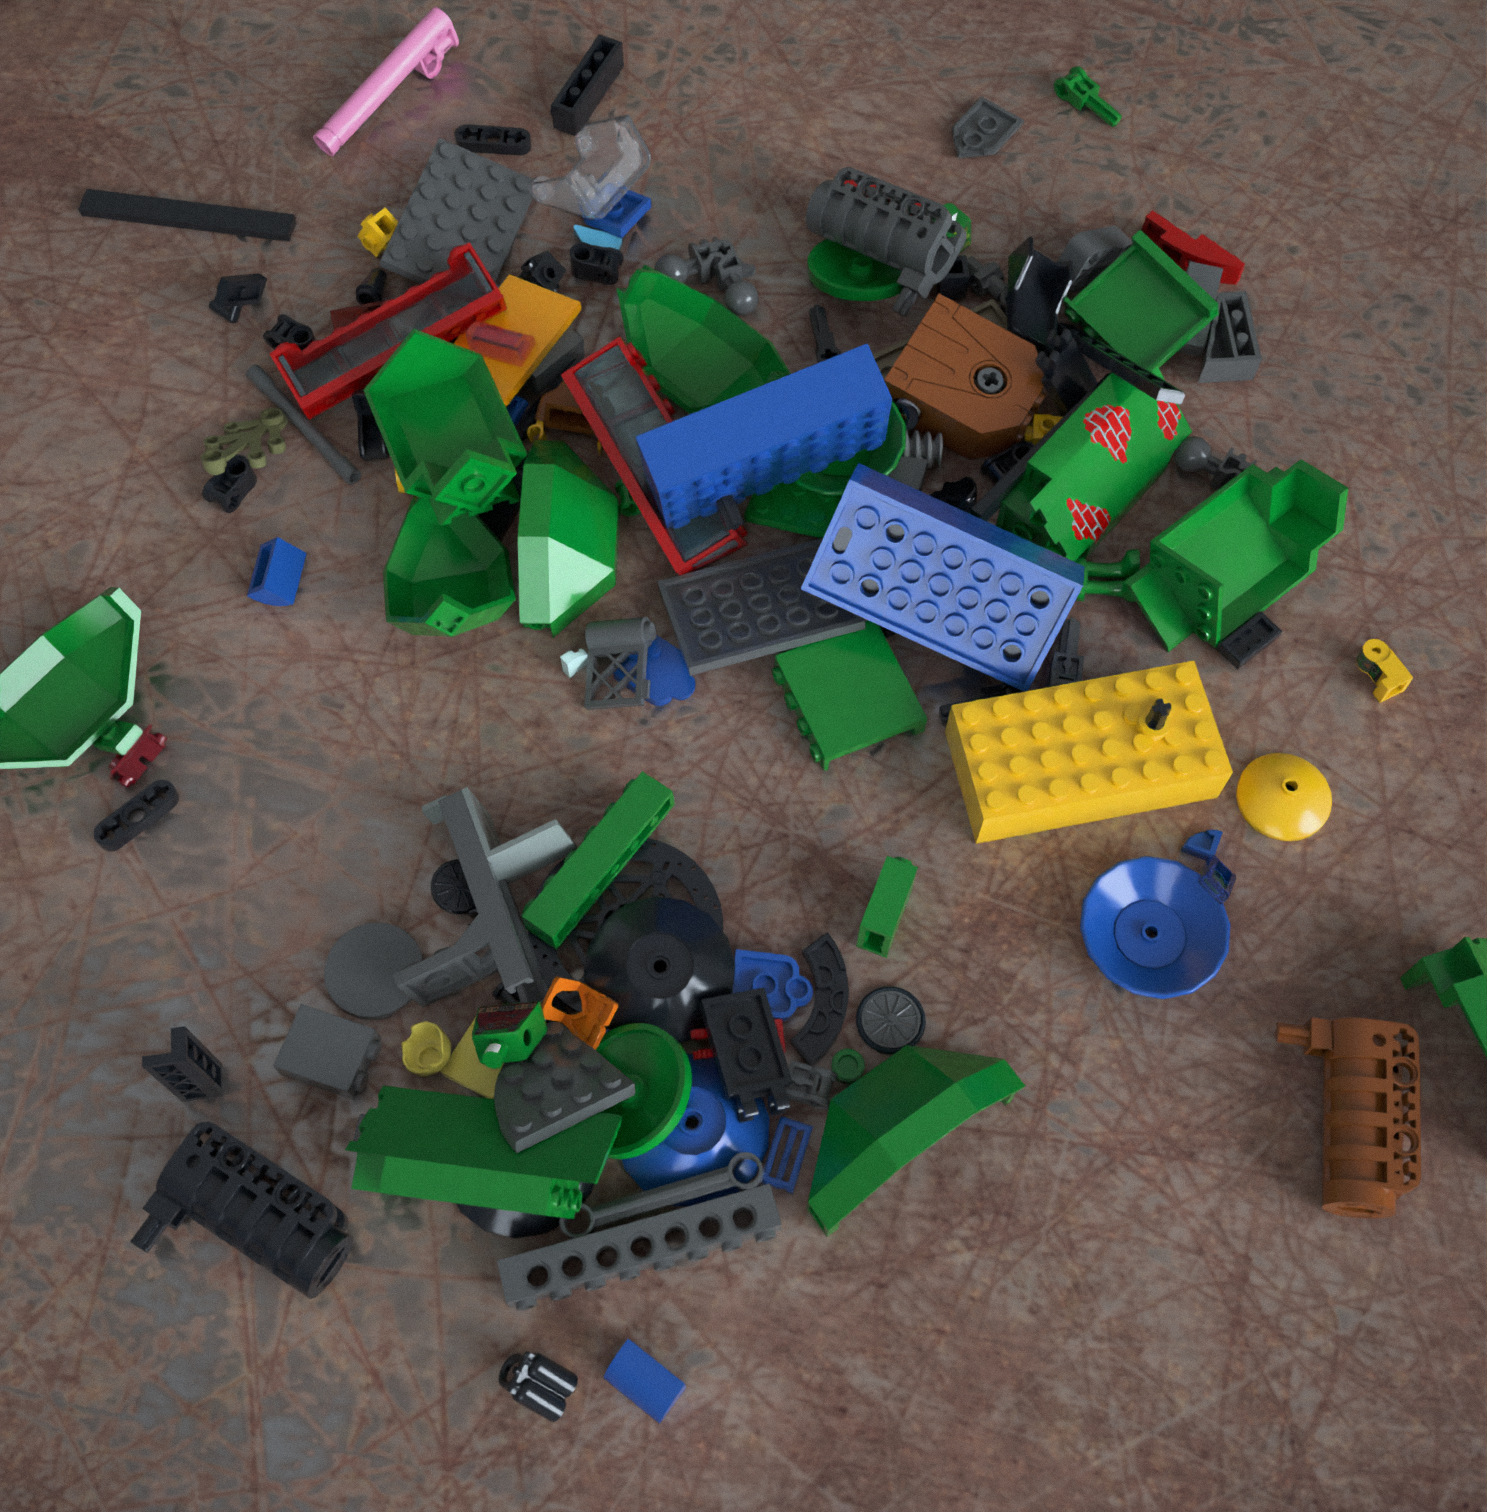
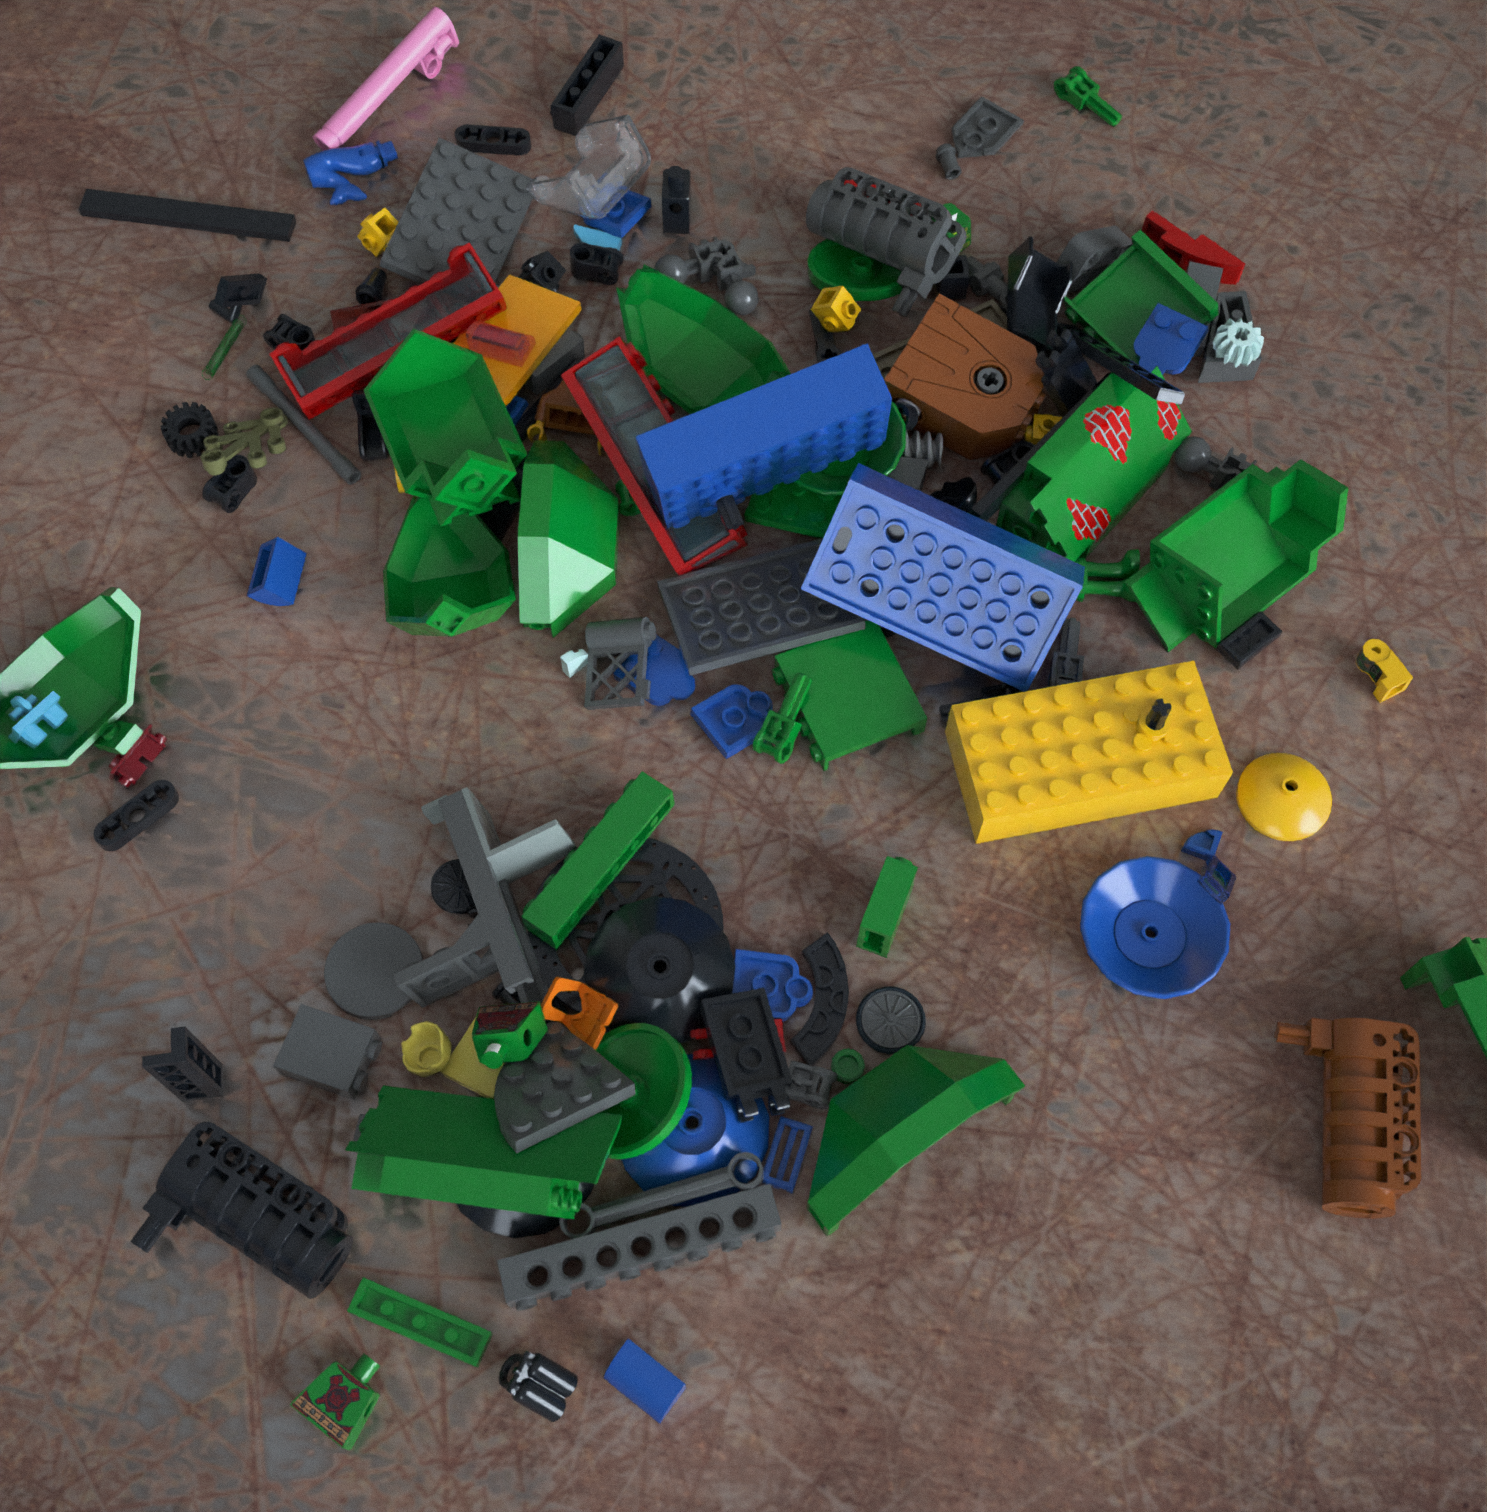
none -> medium azure hips [8,691,68,749]
none -> black tyre [160,402,219,458]
none -> green piece [202,315,246,380]
none -> torso [290,1353,380,1450]
none -> blue piece [303,140,398,205]
none -> green plate [347,1277,493,1368]
none -> black torso [662,166,691,234]
none -> blue plate [690,684,773,759]
none -> green connector [753,672,812,764]
none -> yellow brick [811,286,861,332]
none -> dark grey pin [935,143,962,180]
none -> blue plate [1134,303,1209,375]
none -> light aqua gear [1212,317,1264,368]

